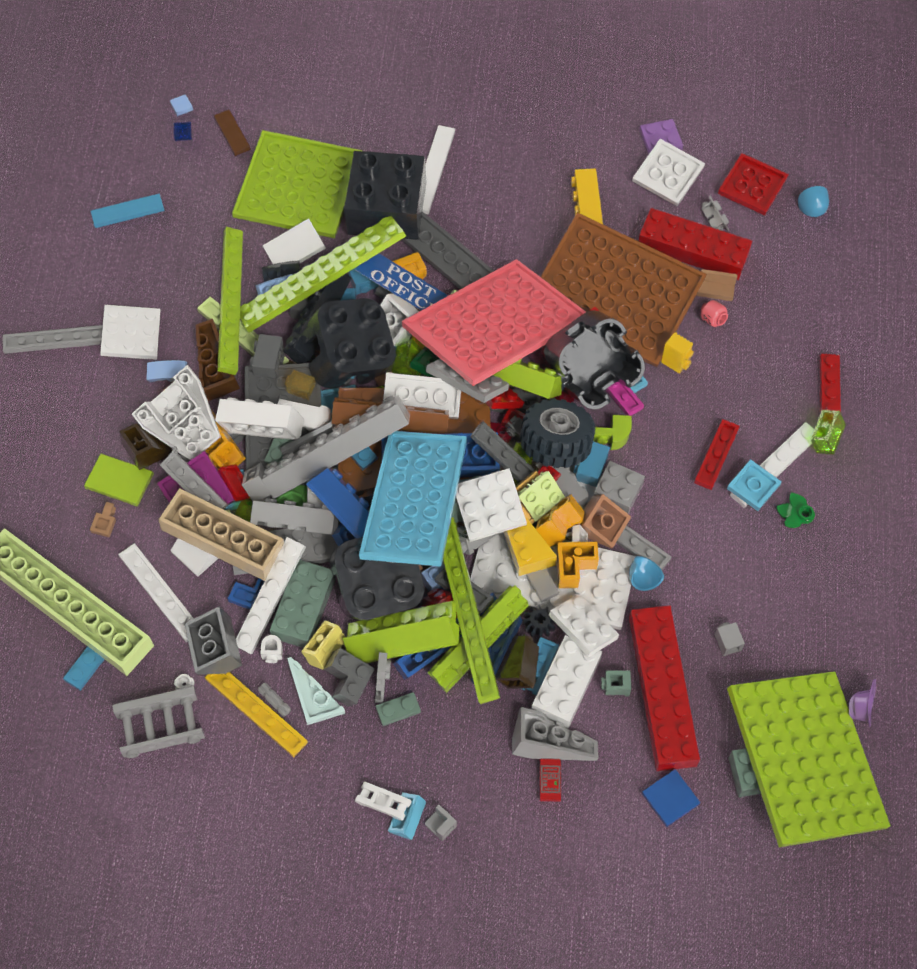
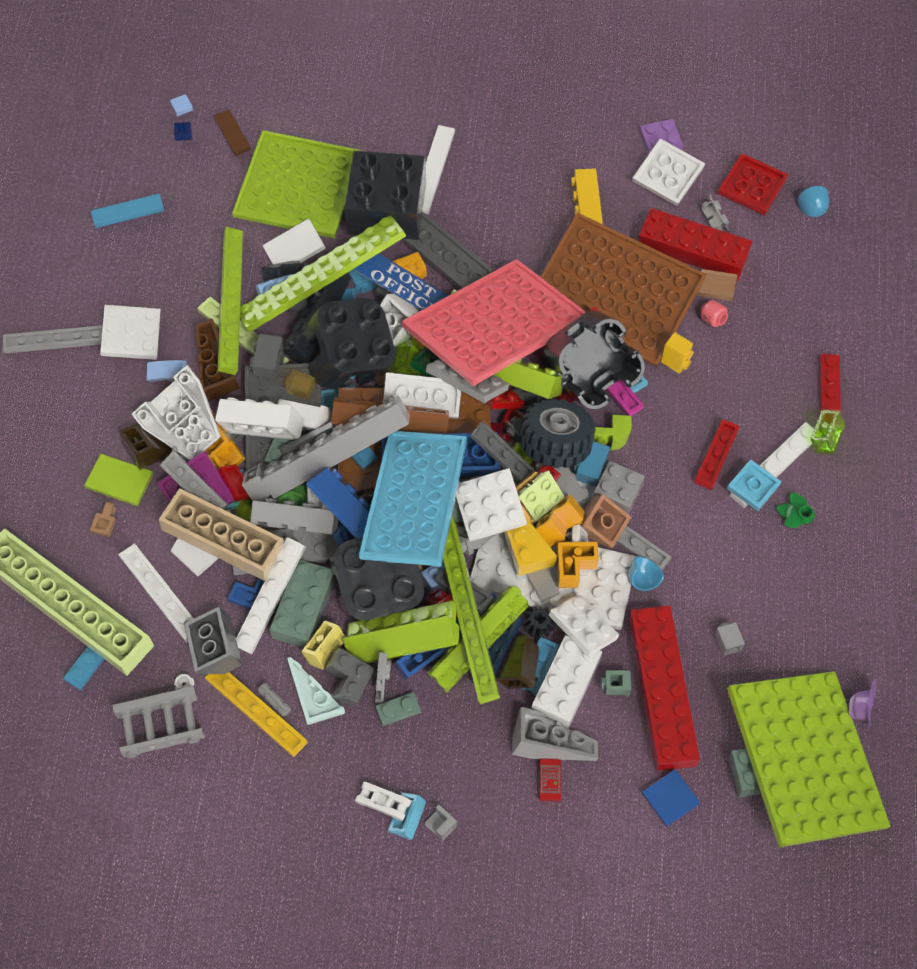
white plate [261,635,283,663] -> none

